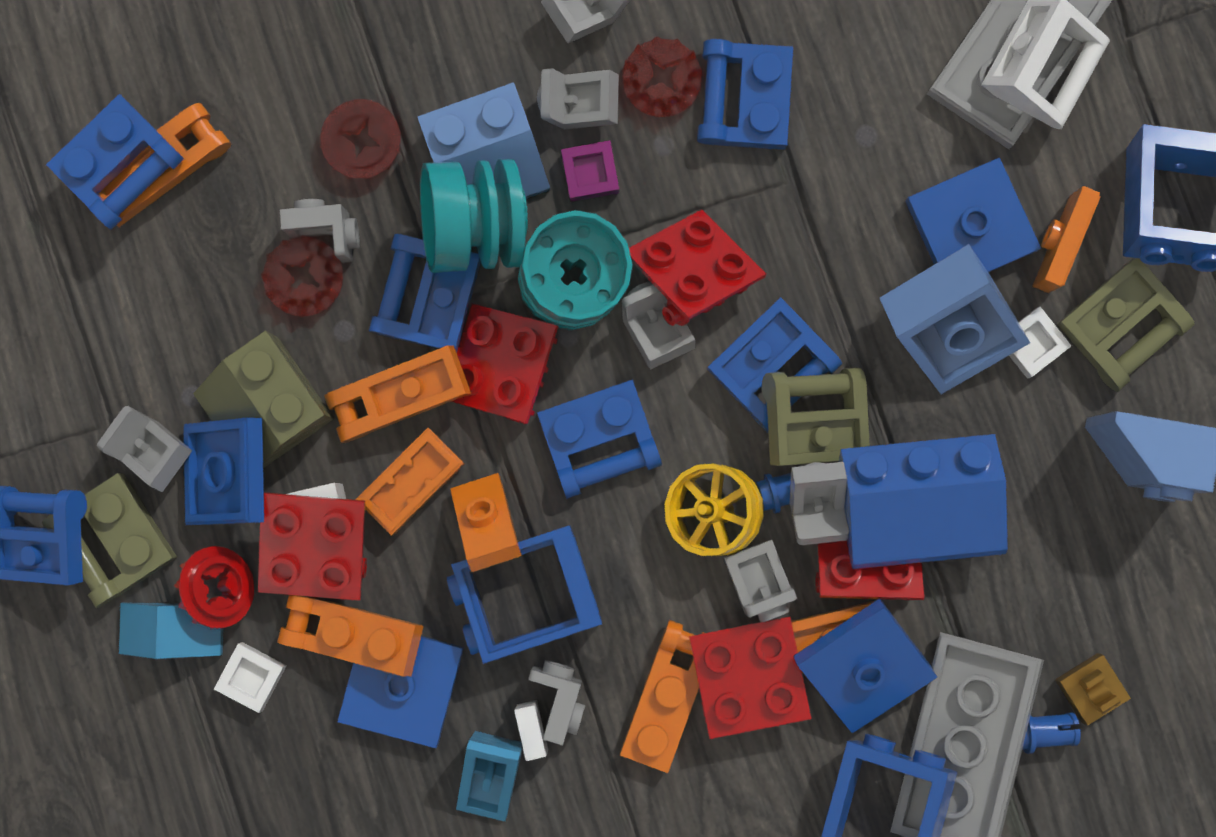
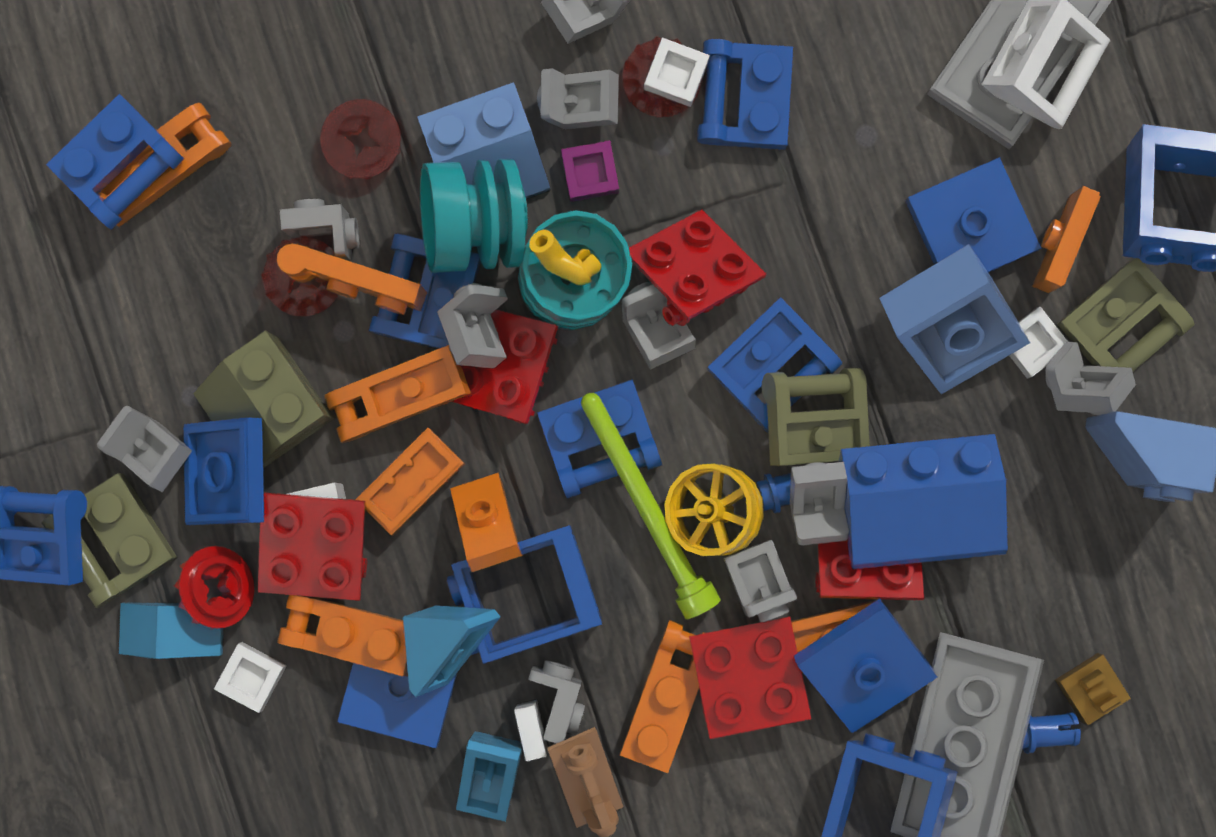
none -> orange plate [277,244,427,315]
none -> dark azure slope [403,606,501,697]
none -> light grey bracket [437,283,508,368]
none -> yellow arm [529,230,601,285]
none -> medium nougat hinge [547,727,623,837]
none -> lime piece [581,393,721,619]
none -> white tile [644,38,710,107]
none -> light grey bracket [1046,342,1136,415]

